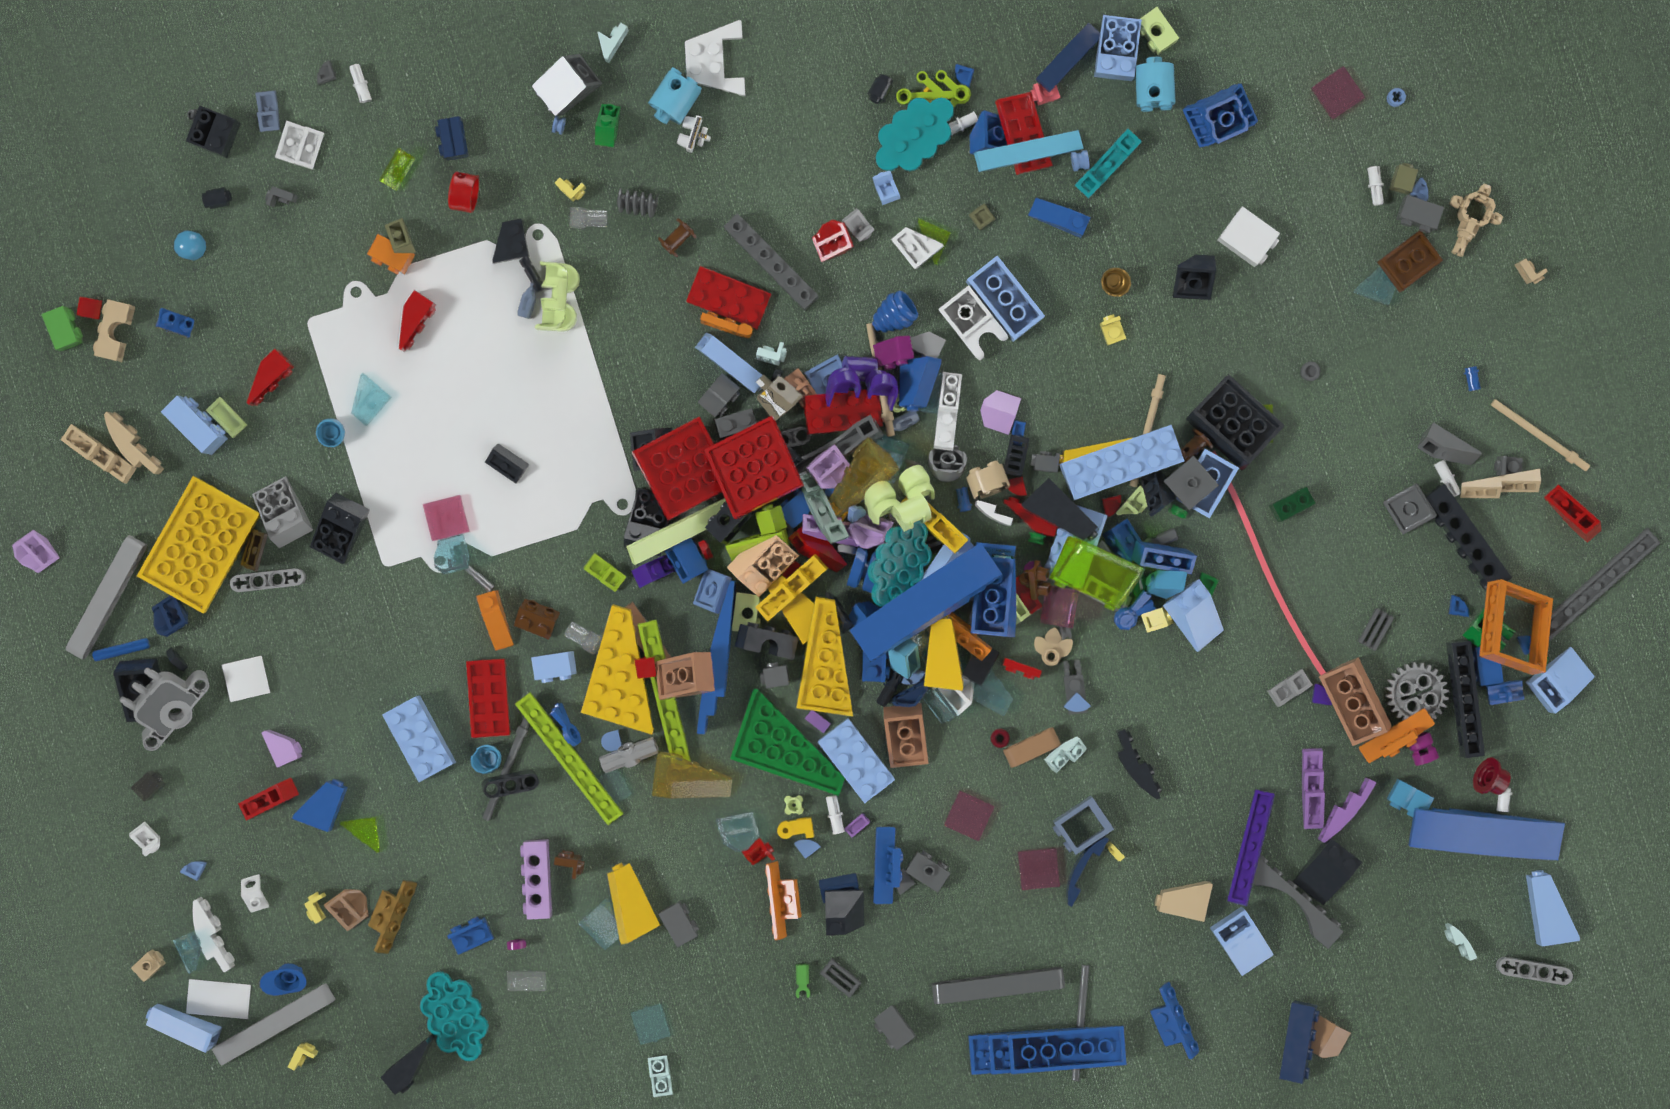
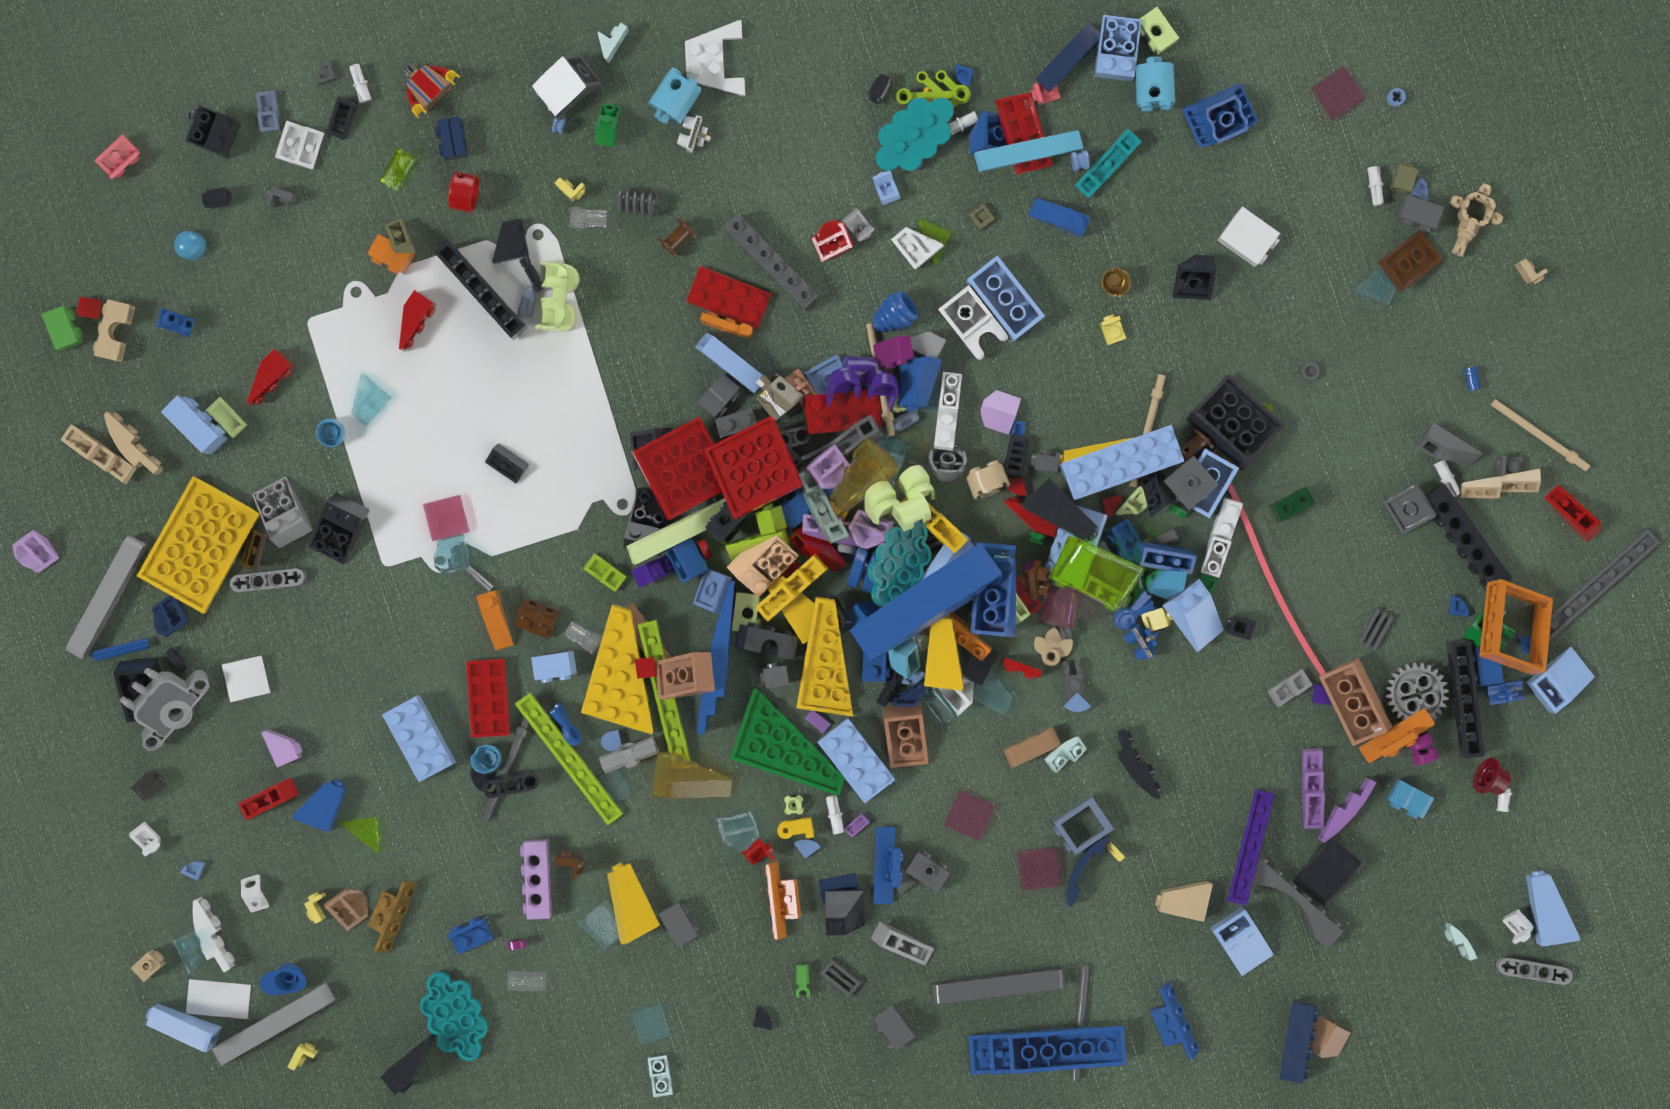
light aqua bracket [756,342,787,366] -> none
medium blue tile [847,505,866,524] -> none
blue pin [955,487,973,512] -> none
white slope [975,500,1013,526] -> none
dark red plate [990,729,1010,748] -> none
slope [1408,808,1565,860] -> none
none -> coral bracket [94,134,140,179]
none -> black slope [326,96,358,140]
none -> torso [405,64,460,119]
none -> black brick [434,240,528,340]
none -> black tile [470,767,490,792]
none -> black tile [753,1006,772,1030]
none -> light grey slope [871,922,934,965]
none -> blue hips [1124,623,1159,660]
none -> white slope [1201,497,1243,578]
none -> black brick [1224,615,1256,641]
none -> white bracket [1502,909,1534,944]

